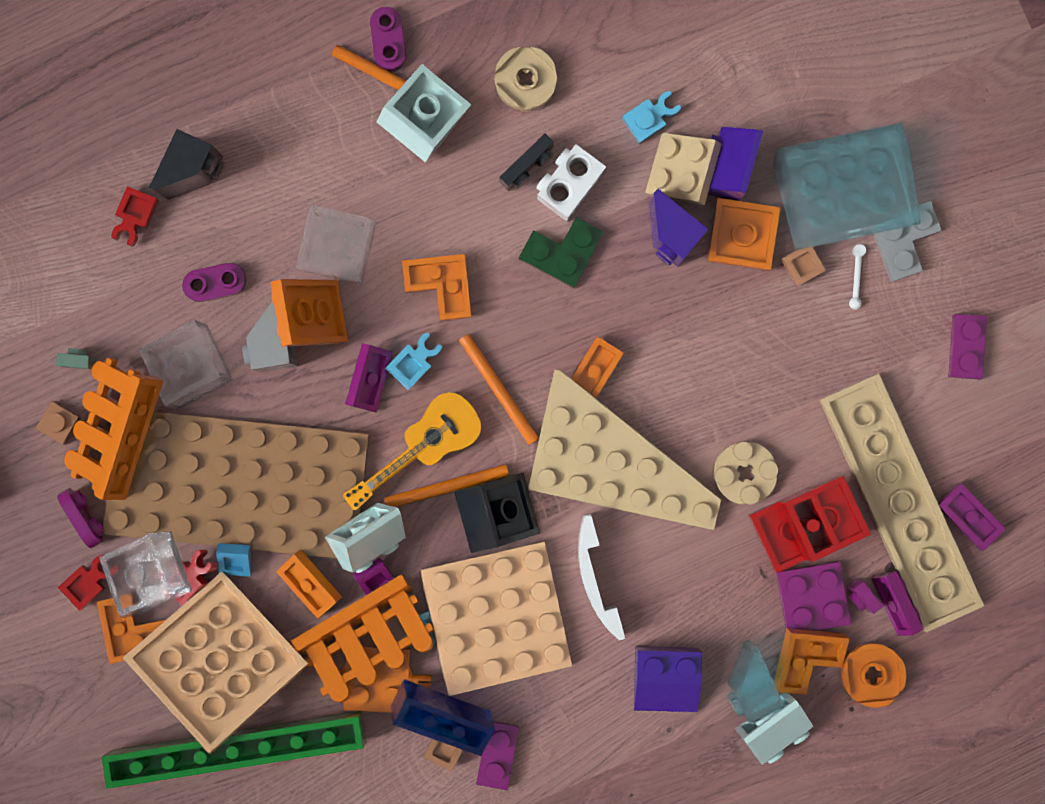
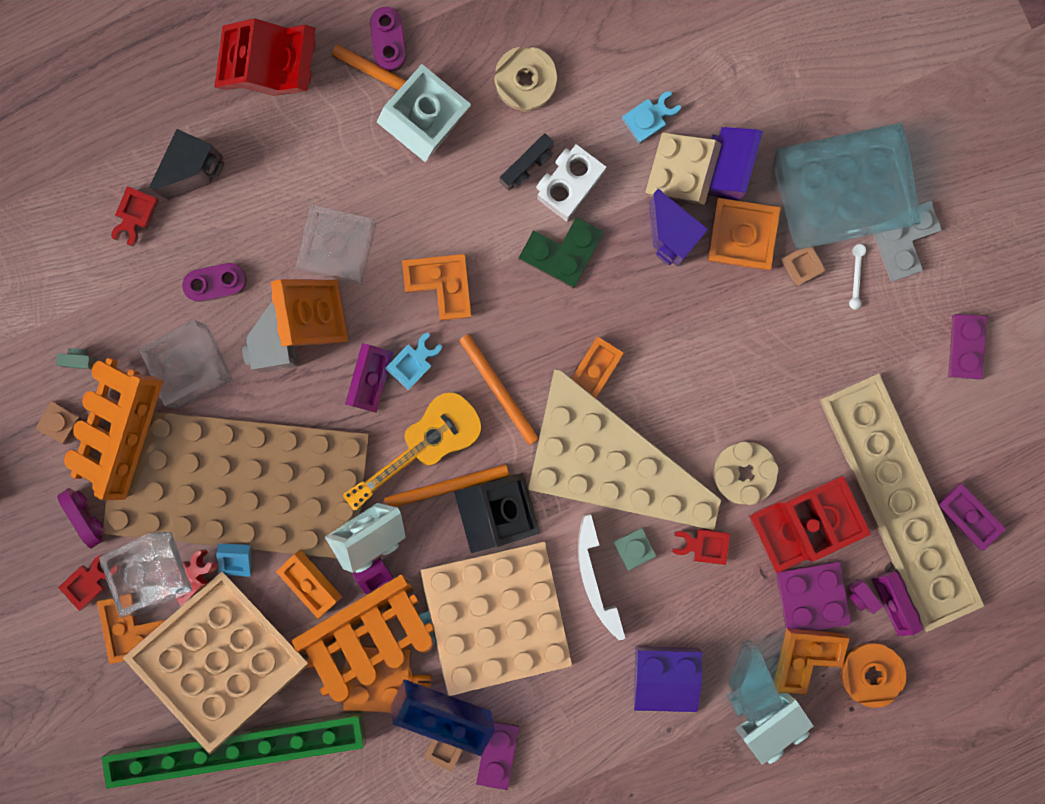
none -> red bracket [214,18,316,96]
none -> sand green plate [613,528,656,570]
none -> red plate [672,529,730,565]

